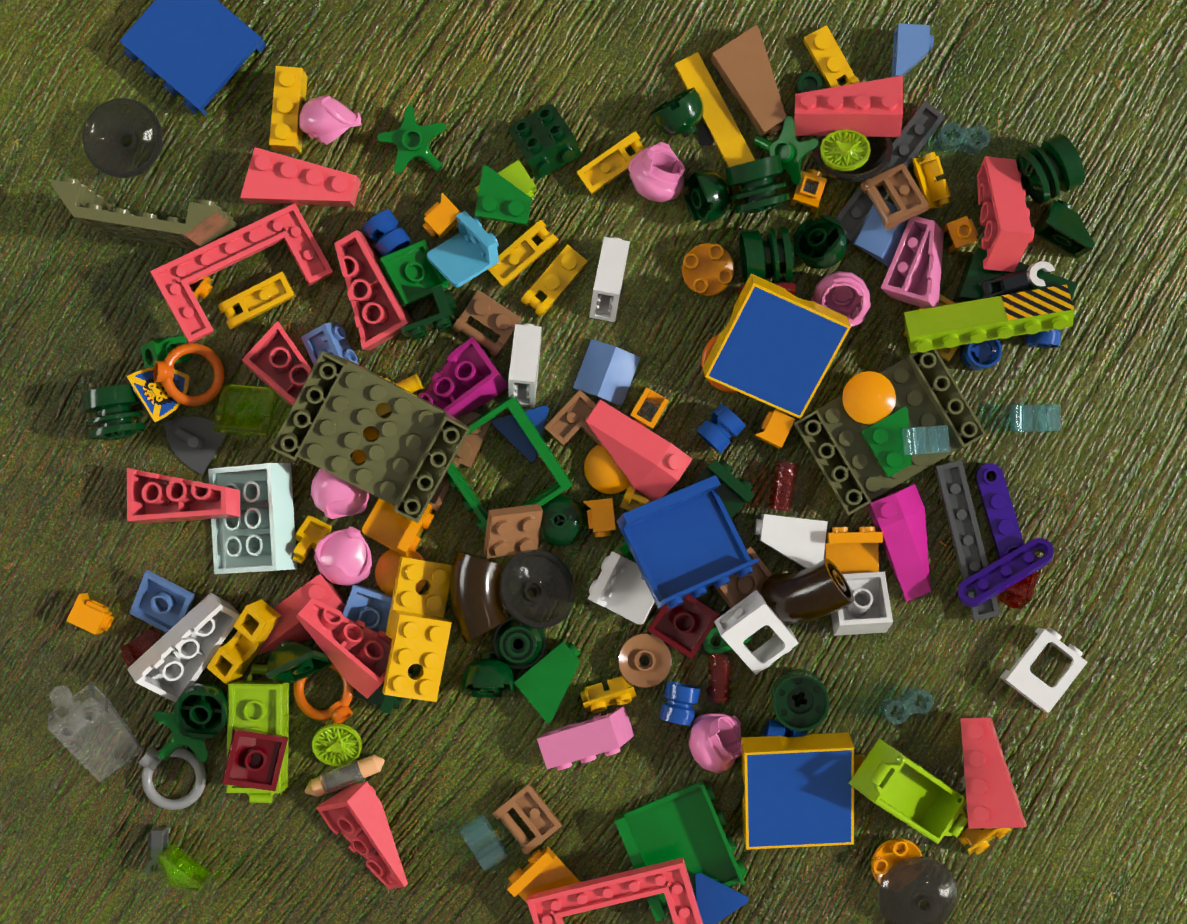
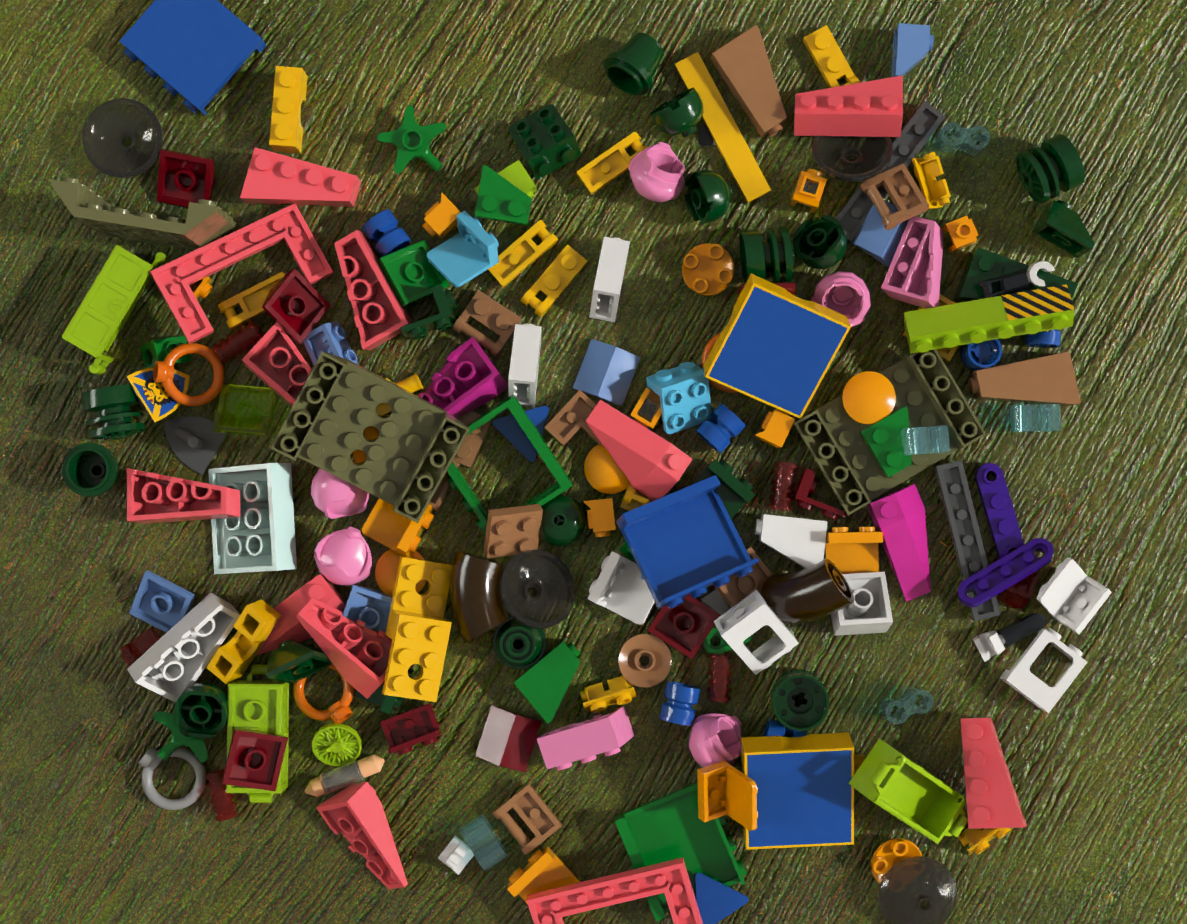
clear slope [47,683,143,782] -> none
light orange window [66,593,114,635] -> none
dark grey plate [145,826,169,875] -> none
clear neon green slope [156,844,215,891] -> none
yellow plate [292,515,332,564] -> none
bright pink helmet [299,95,361,145] -> none
dark green cylinder [461,654,515,698] -> none
dark green wheel [725,155,790,214] -> none
green animal [754,116,819,185] -> none
dark green tile [795,72,823,94] -> none
lime wheel [820,129,871,171] -> none
coral wedge [977,156,1034,272] -> none
none -> lime container [62,245,171,375]
none -> dark green piece [62,443,119,497]
none -> dark red slope [156,149,215,207]
none -> clear red piece [205,769,239,821]
none -> clear red piece [213,320,263,363]
none -> dark red slope [262,268,331,344]
none -> dark red bracket [380,702,442,756]
none -> white tile [438,835,476,875]
none -> dark red slope [475,705,542,772]
none -> dark green piece [604,33,664,95]
none -> medium azure bracket [646,362,712,434]
none -> light orange bracket [697,761,758,831]
none -> white sticker [701,590,730,616]
none -> dark red bracket [792,468,846,520]
none -> medium nougat slope [968,351,1081,406]
none -> piece [973,613,1046,662]
none -> white bracket [1037,557,1112,634]

